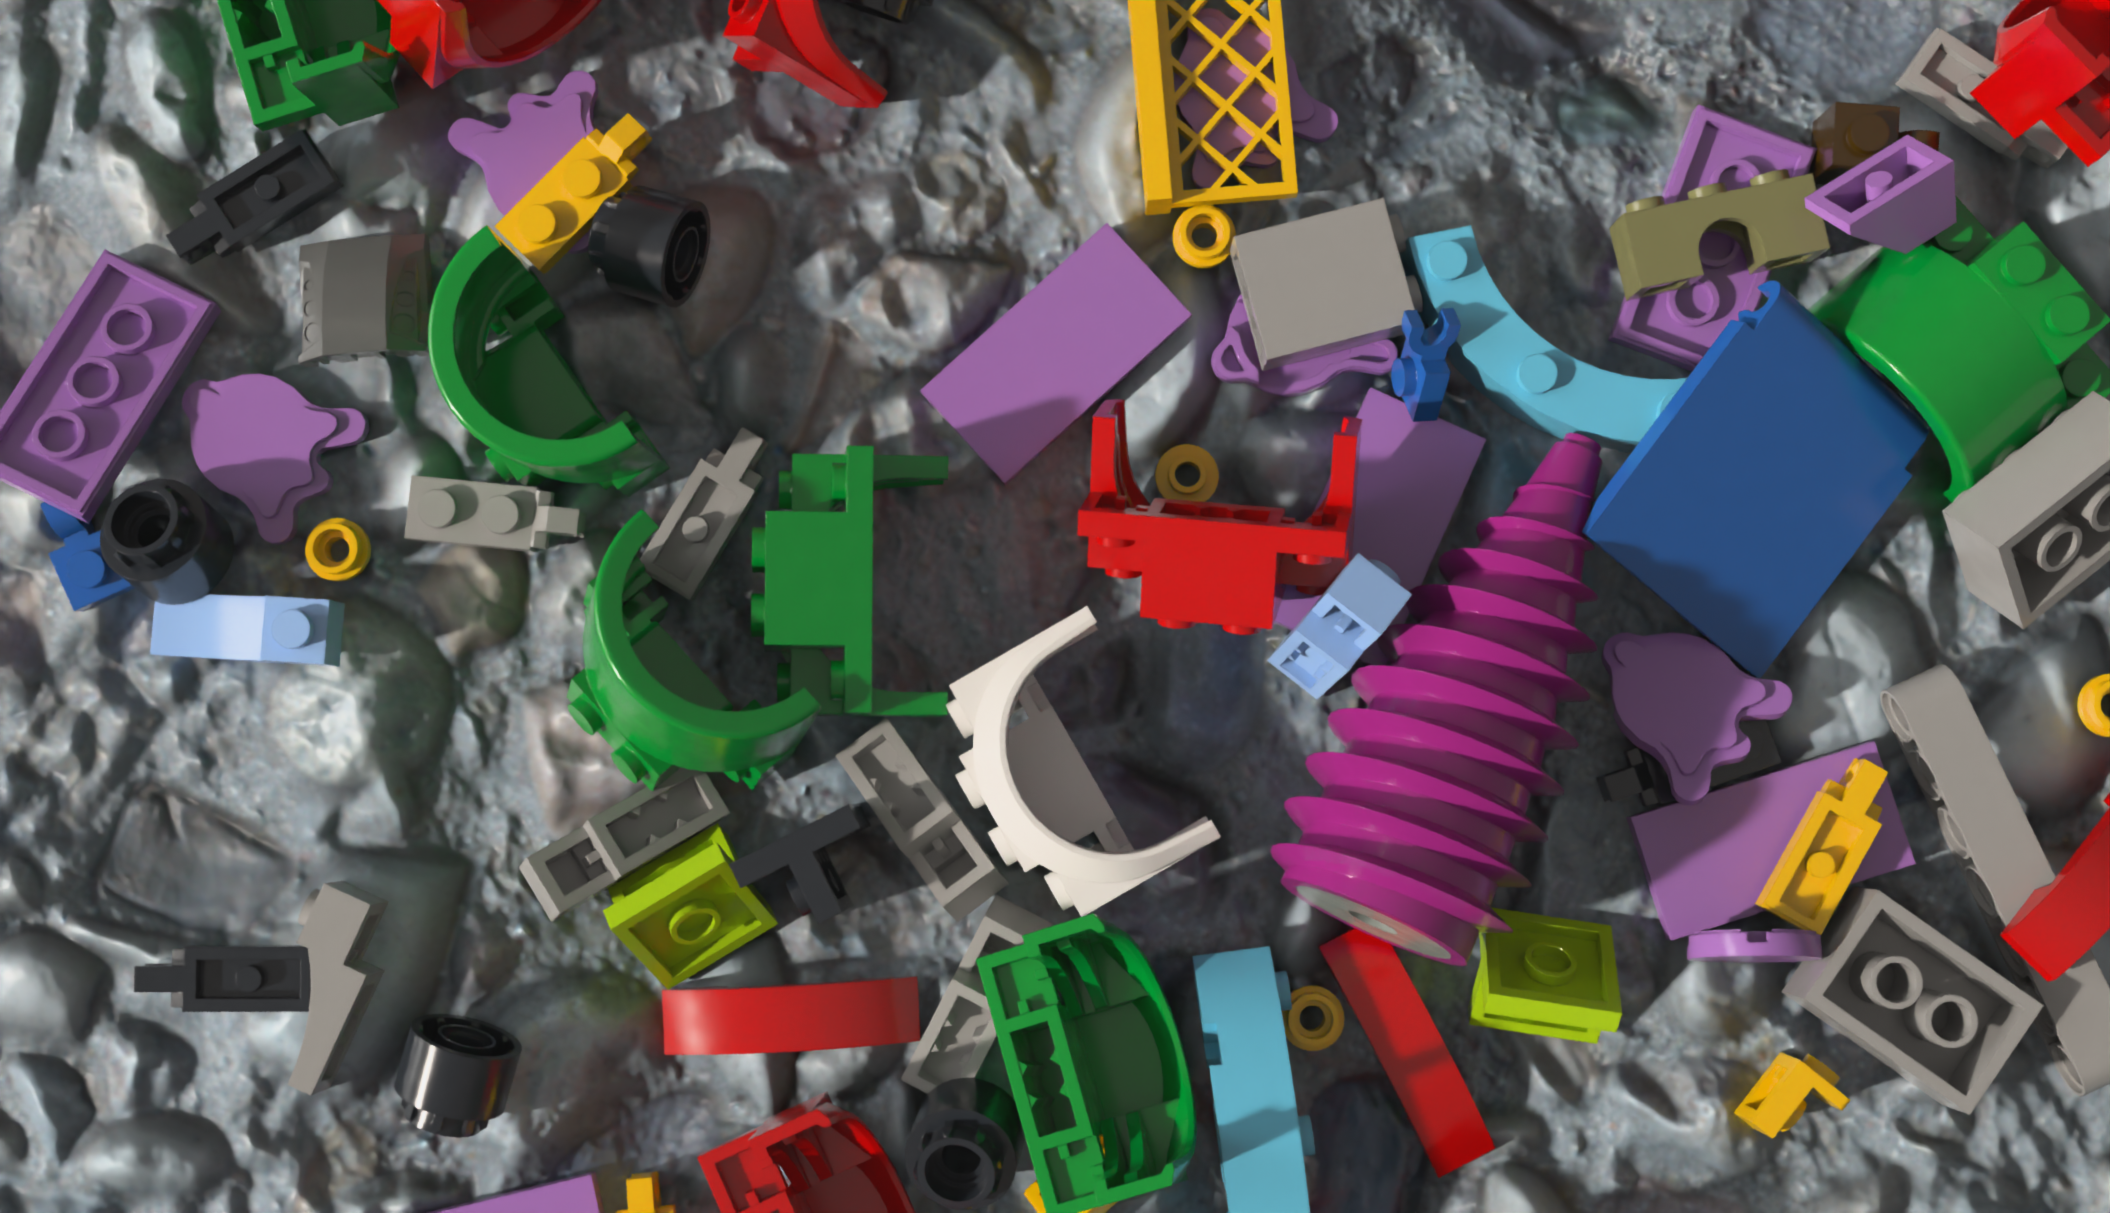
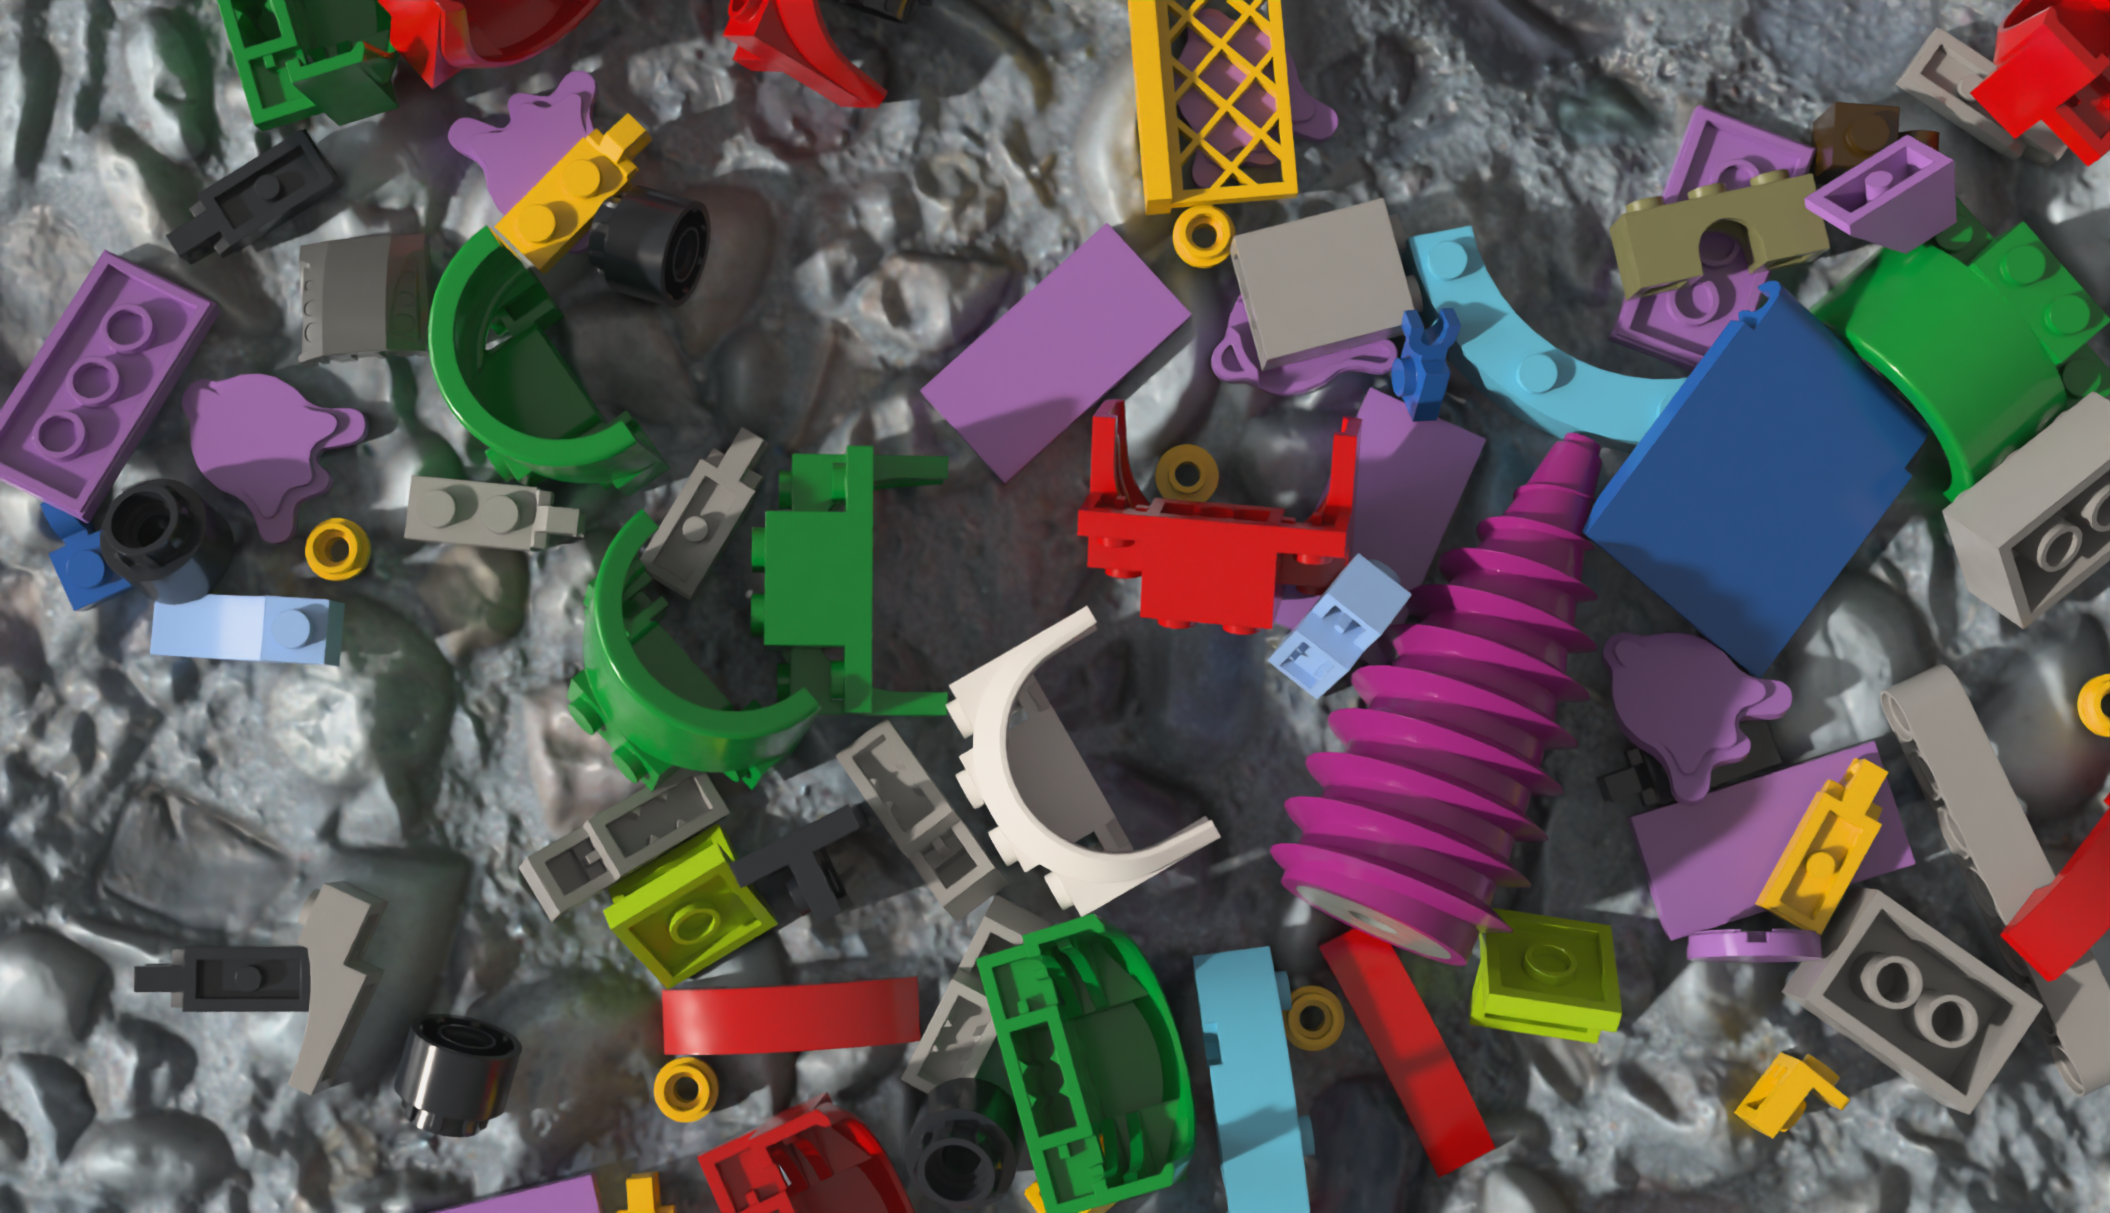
none -> yellow plate [654,1056,719,1122]

